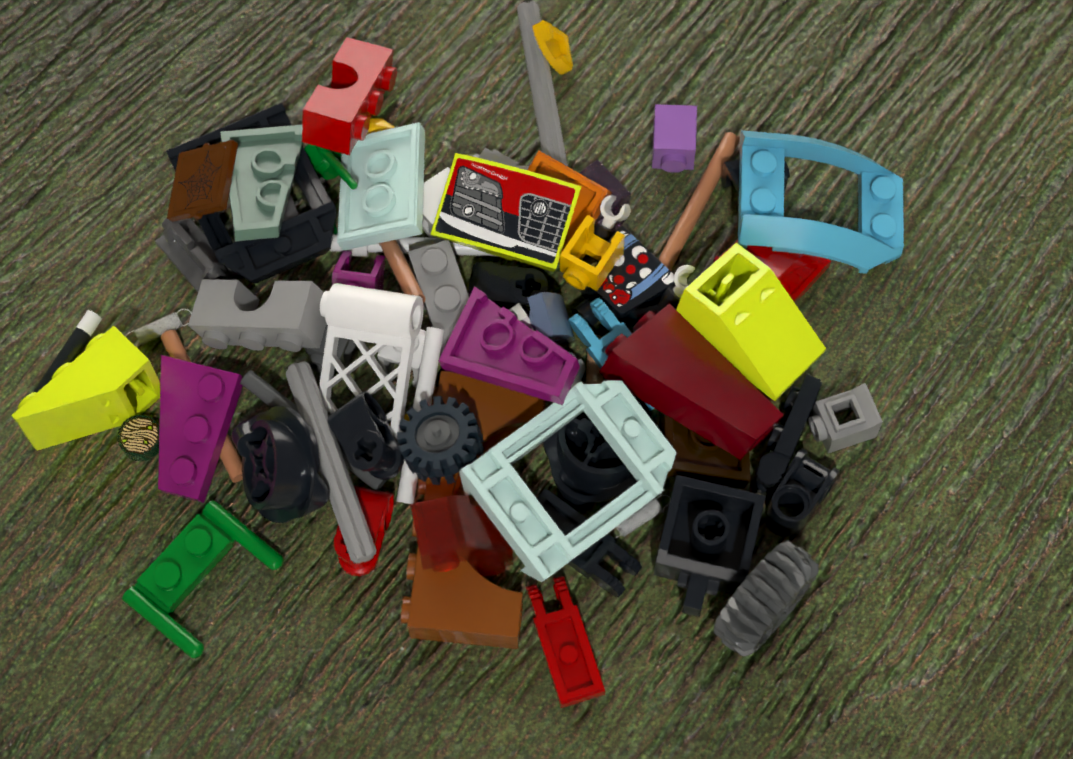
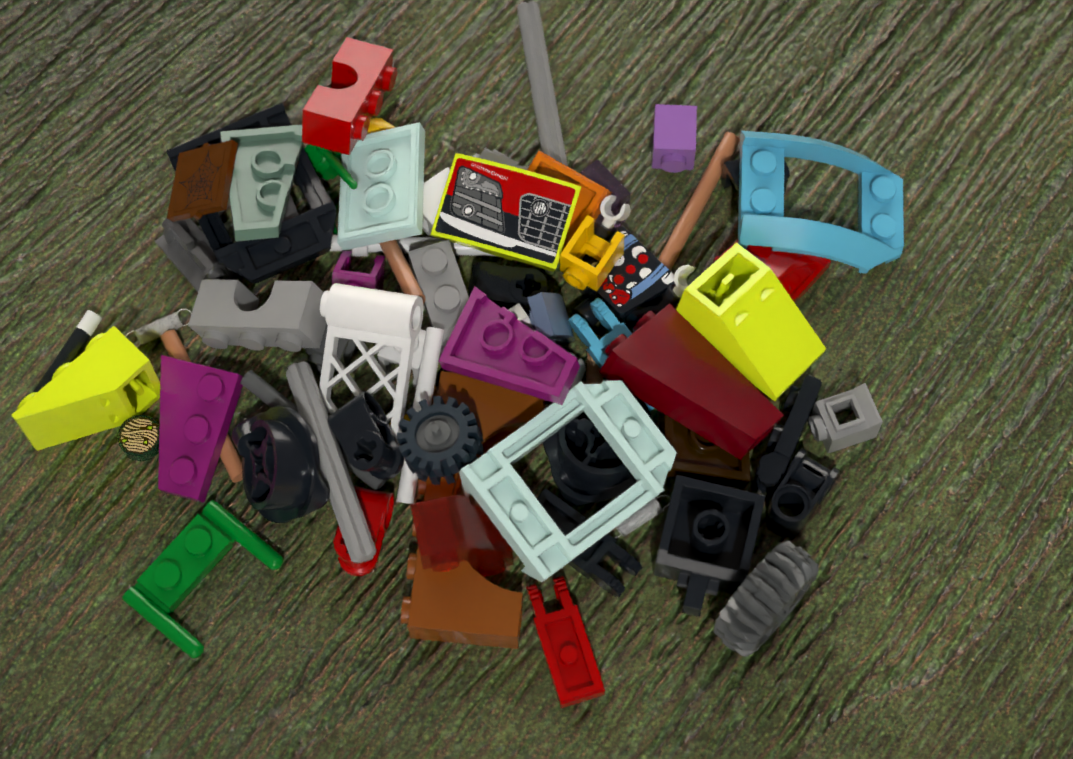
yellow tile [532,20,573,75] -> none

